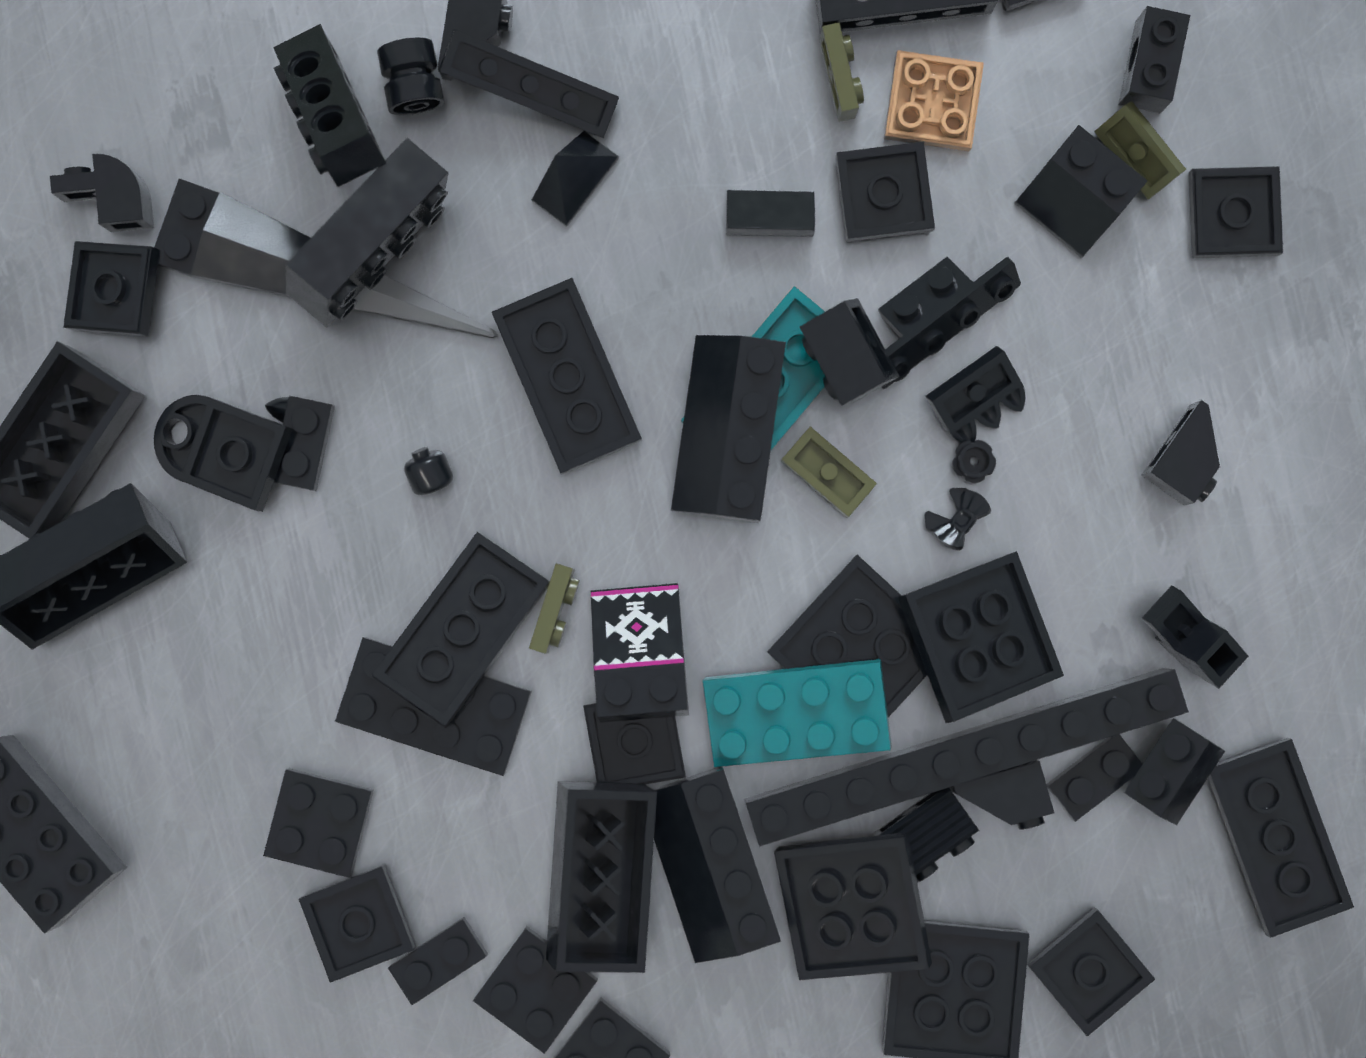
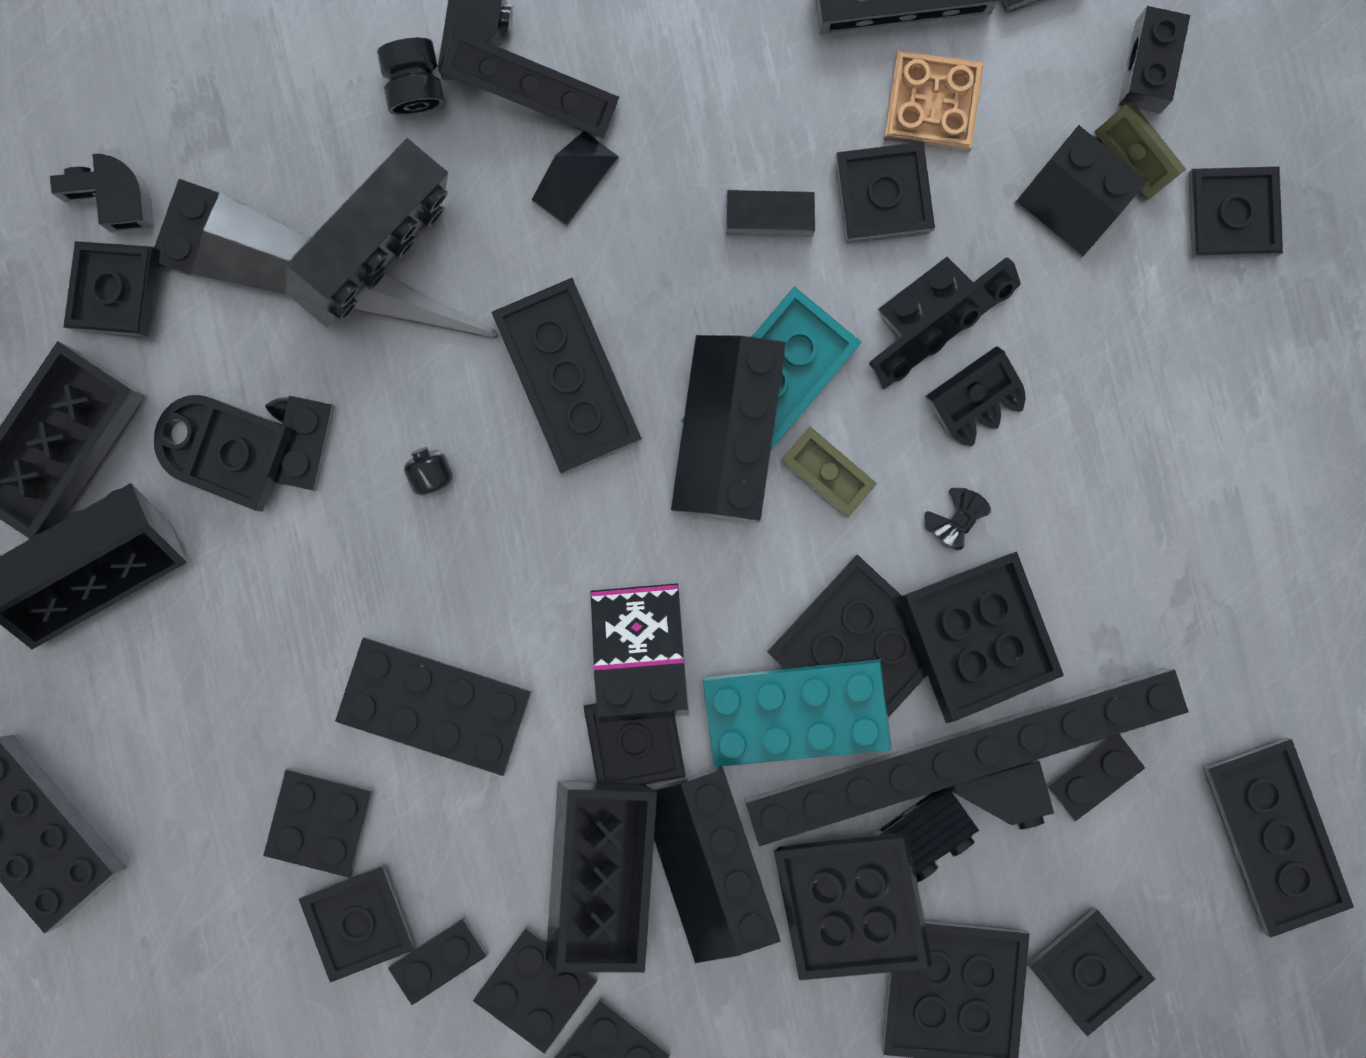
black brick [273,24,386,187] -> none
black plate [372,532,550,728] -> none
olive plate [529,563,580,654] -> none
black brick [800,298,900,406] -> none
olive plate [819,23,864,122] -> none
black plate [952,440,996,483] -> none
black brick [1124,718,1225,825] -> none
black slope [1141,400,1220,505] -> none
black brick [1142,585,1249,689] -> none

